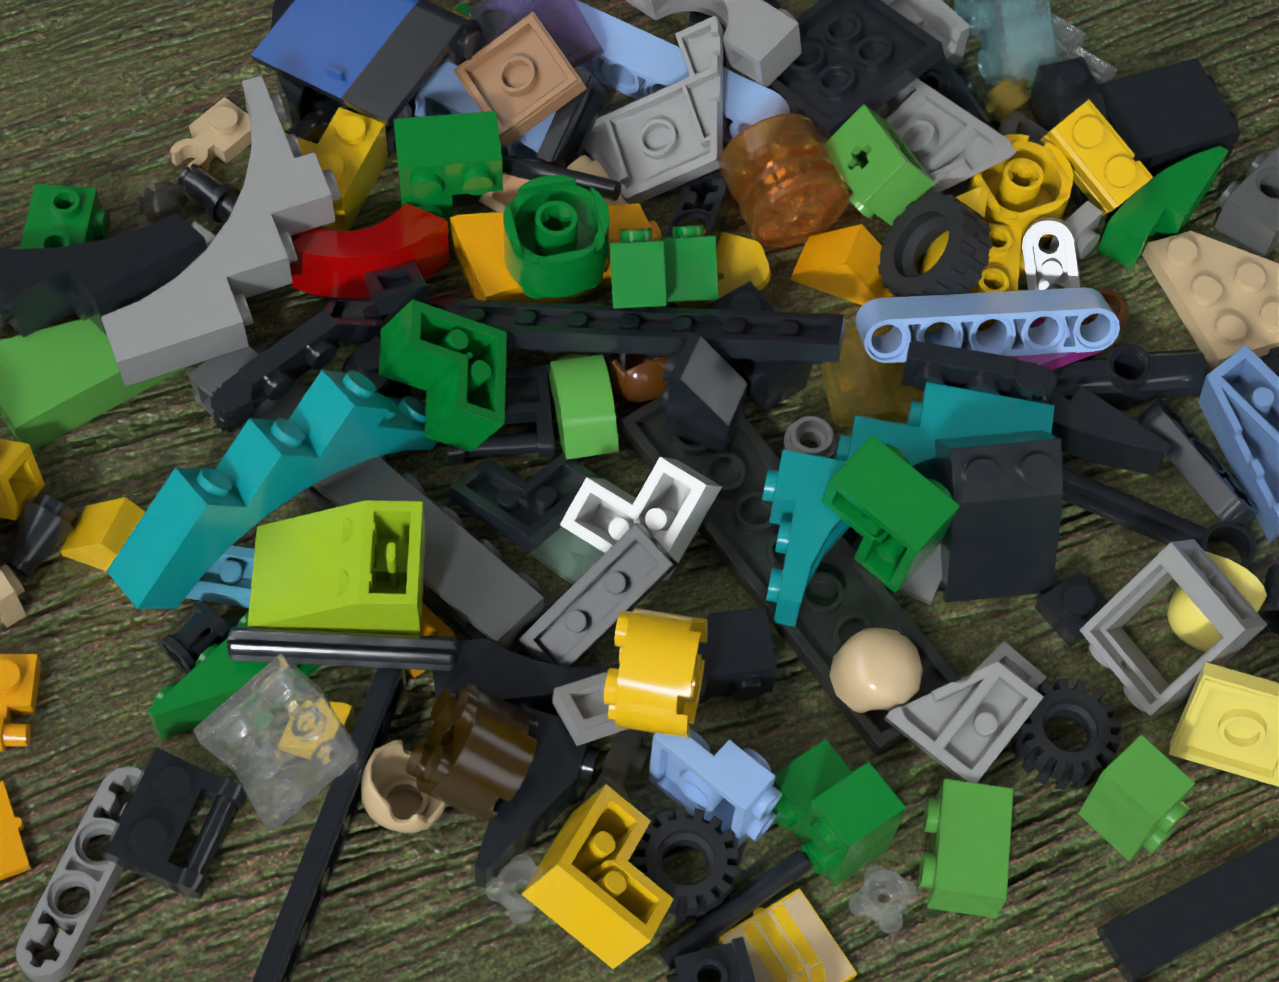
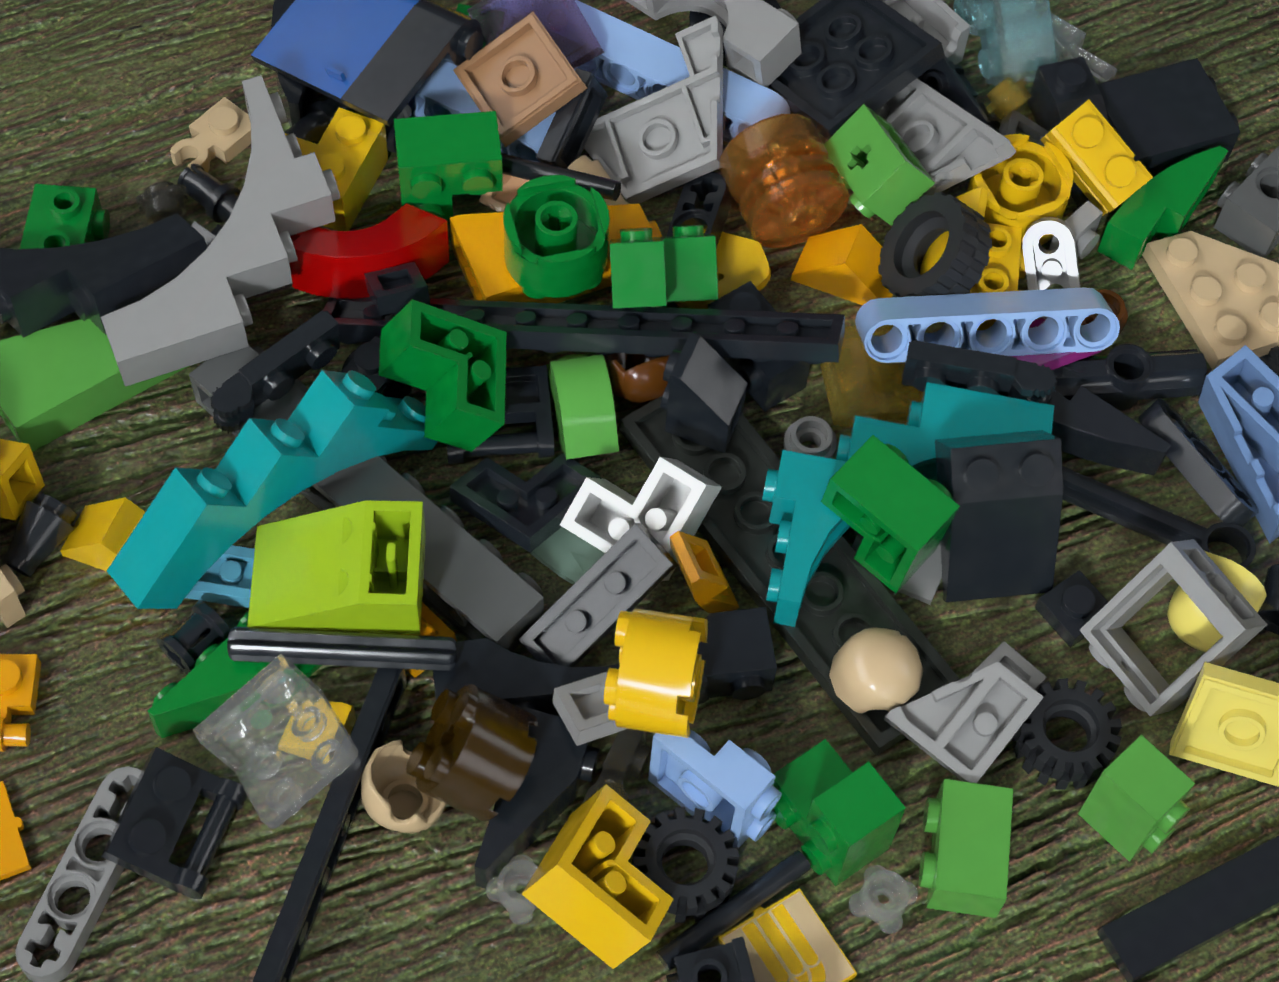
none -> light orange slope [670,531,739,613]

